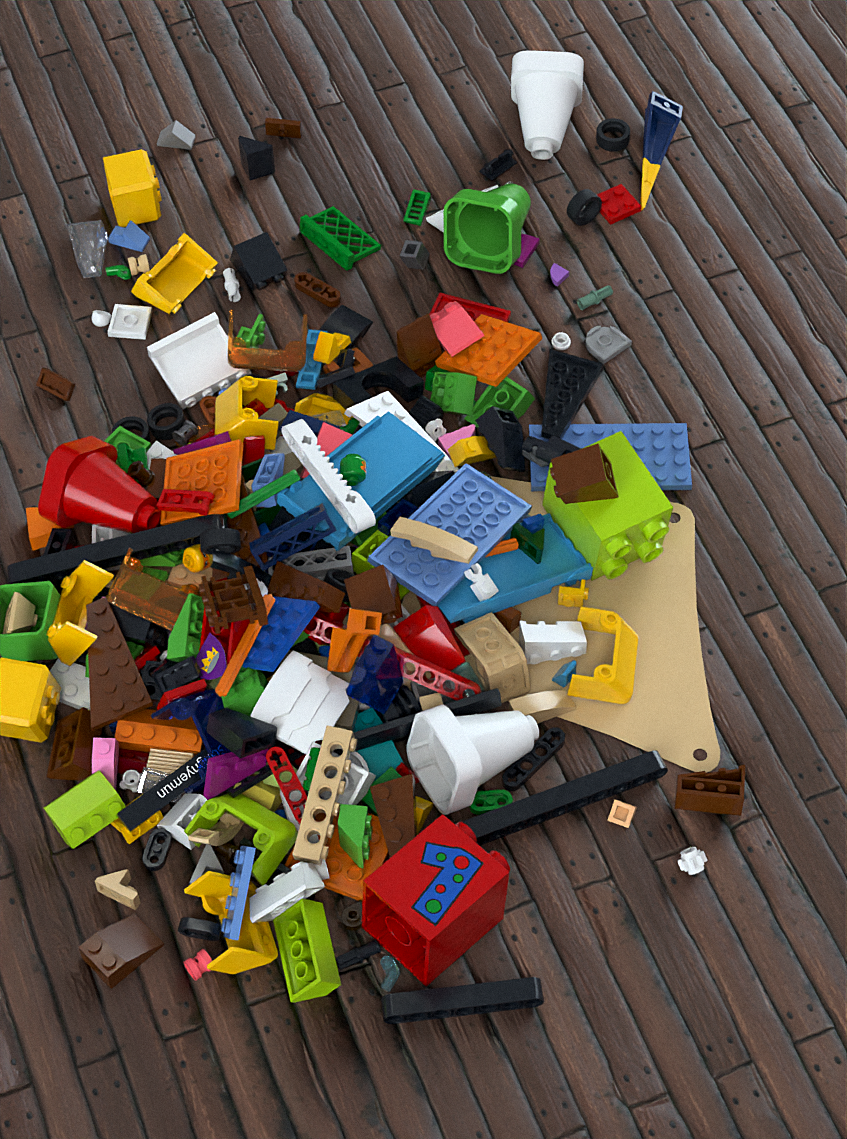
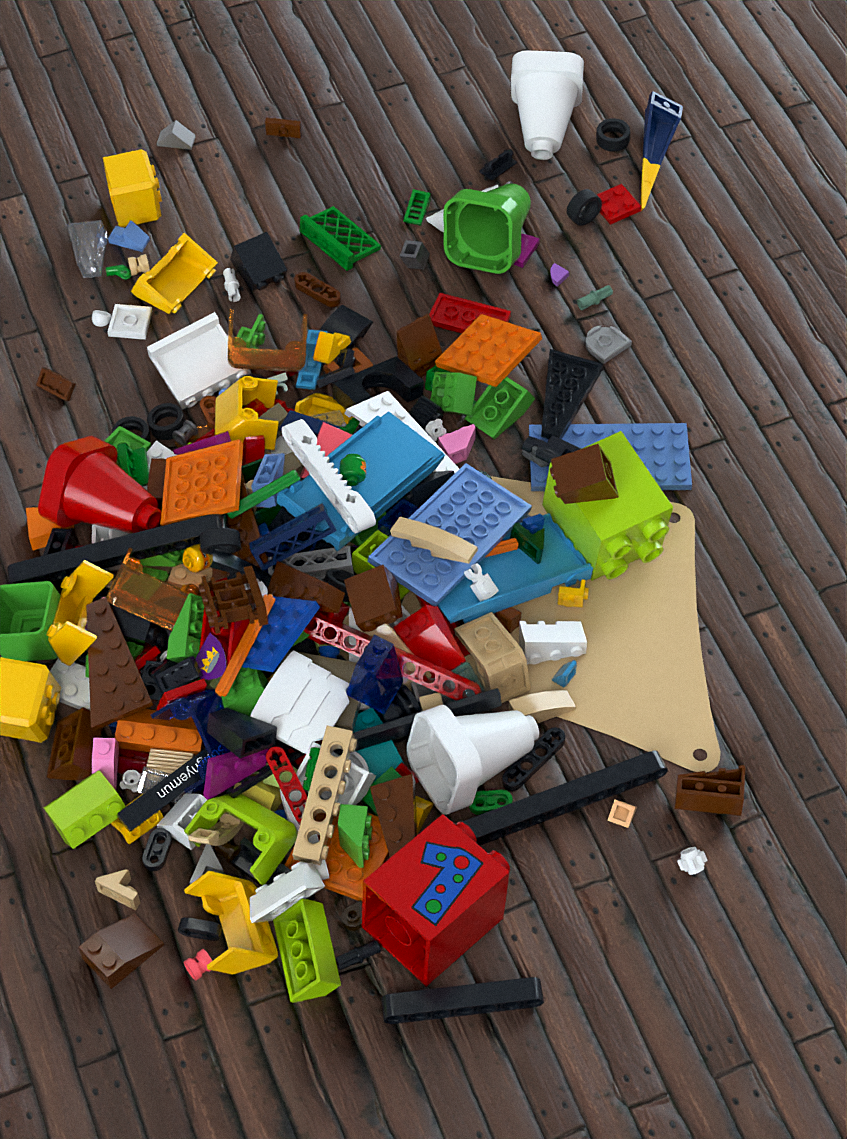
tan slope [3,592,38,634] -> none
dark brown bush [127,460,154,487] -> none
red plate [156,489,215,516] -> none
medium blue plate [221,846,256,940] -> none
black slope [238,136,275,181] -> none
orange arch [327,608,382,673] -> none
clear light blue arm [380,955,400,991] -> none
coral slope [430,301,484,357] -> none
yellow slope [447,436,496,467] -> none
black slope [475,406,525,472] -> none
white plate [552,332,571,350] -> none
yellow windscreen [567,606,638,704] -> none

